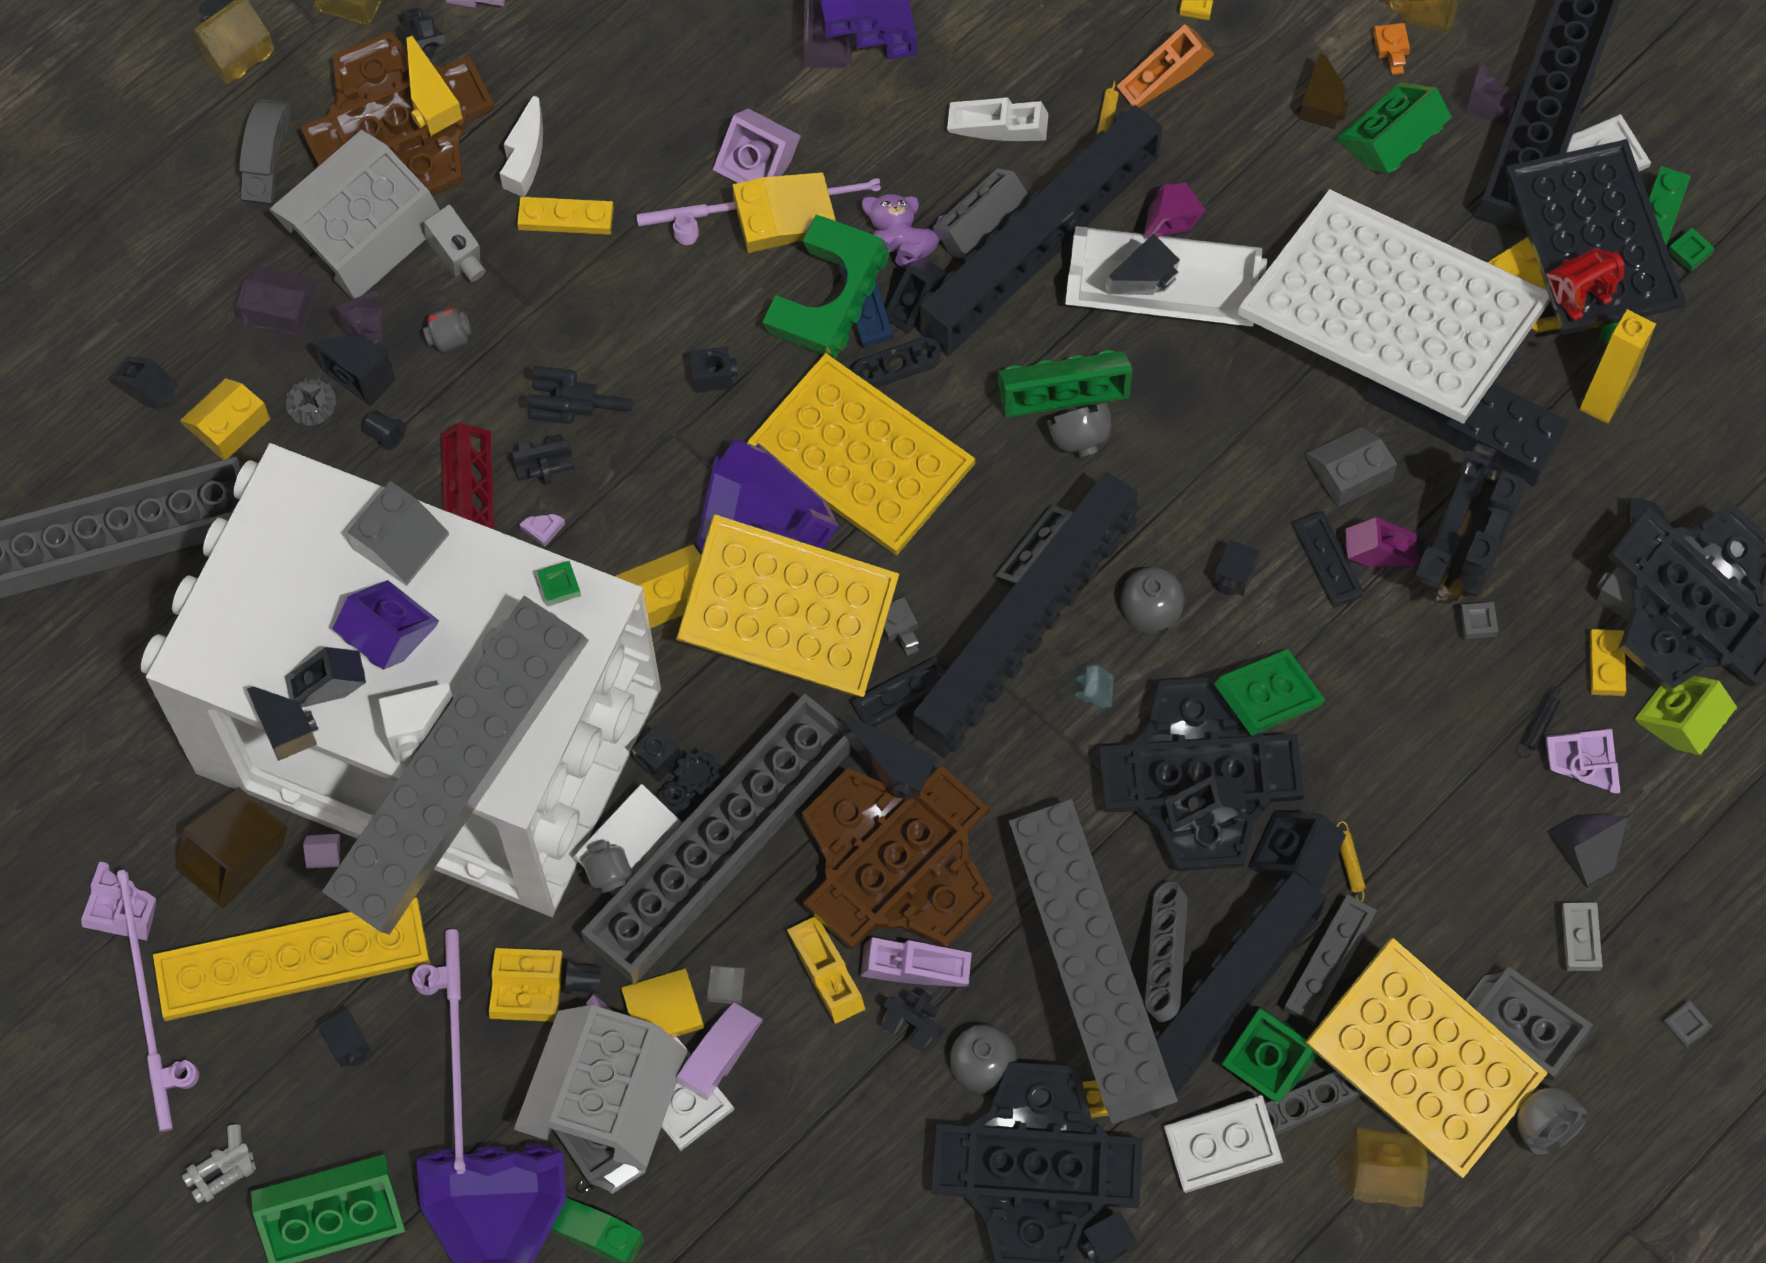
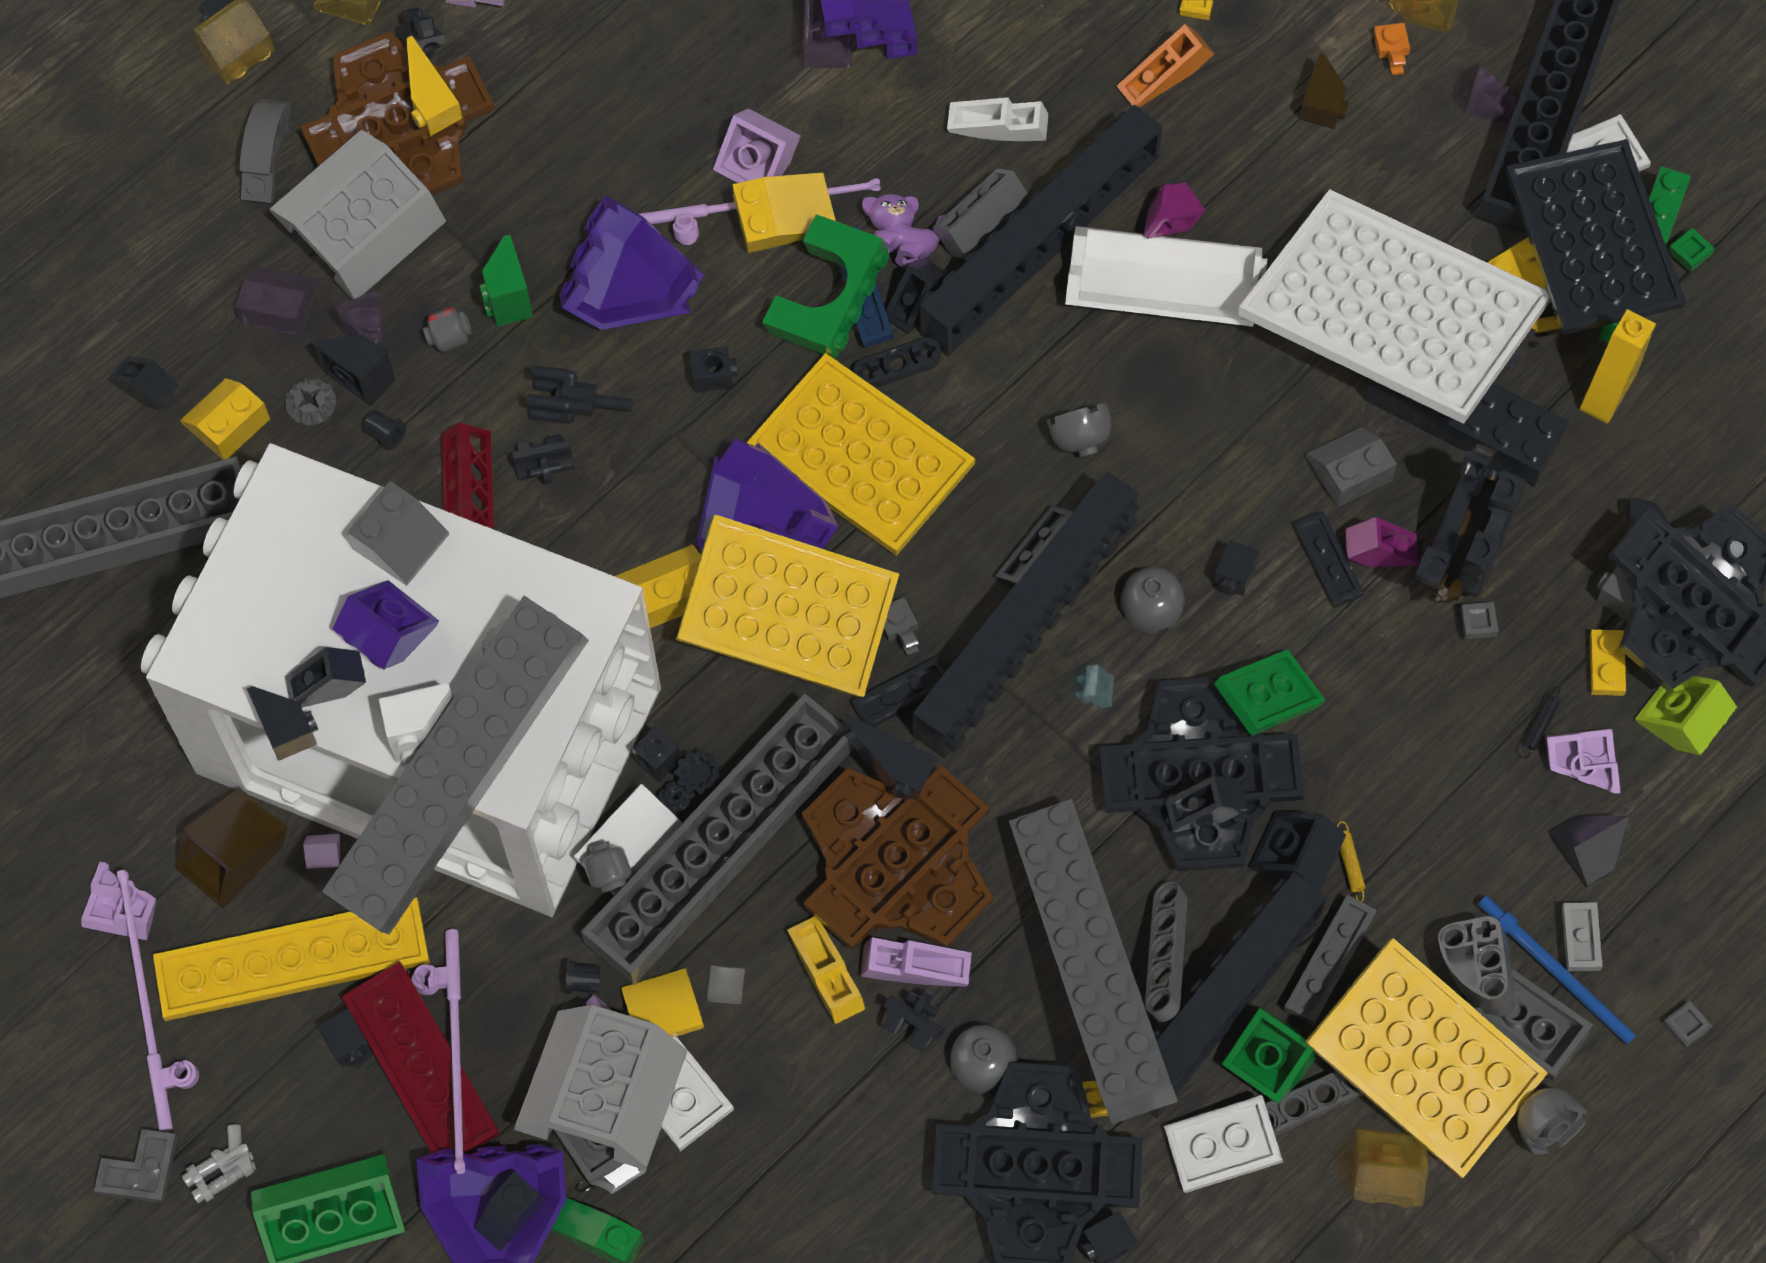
light grey torso [424,204,486,282] -> none
yellow slope [489,948,562,1022] -> none
white slope [500,96,543,197] -> none
yellow plate [517,197,614,235] -> none
lavender tile [519,514,565,547] -> none
green plate [537,560,581,607] -> none
lavender slope [677,1002,762,1101] -> none
green slope [998,350,1132,418] -> none
yellow piece [1097,81,1119,134] -> none
black slope [1105,233,1180,295] -> none
green slope [1336,82,1452,173] -> none
red piece [1546,248,1624,321] -> none
none -> flat silver plate [94,1129,178,1203]
none -> dark red plate [342,961,501,1154]
none -> black slope [475,1172,547,1252]
none -> green slope [479,235,533,327]
none -> dark purple panel [559,195,704,330]
none -> flat silver beam [1438,916,1516,1017]
none -> blue bar [1478,896,1637,1045]

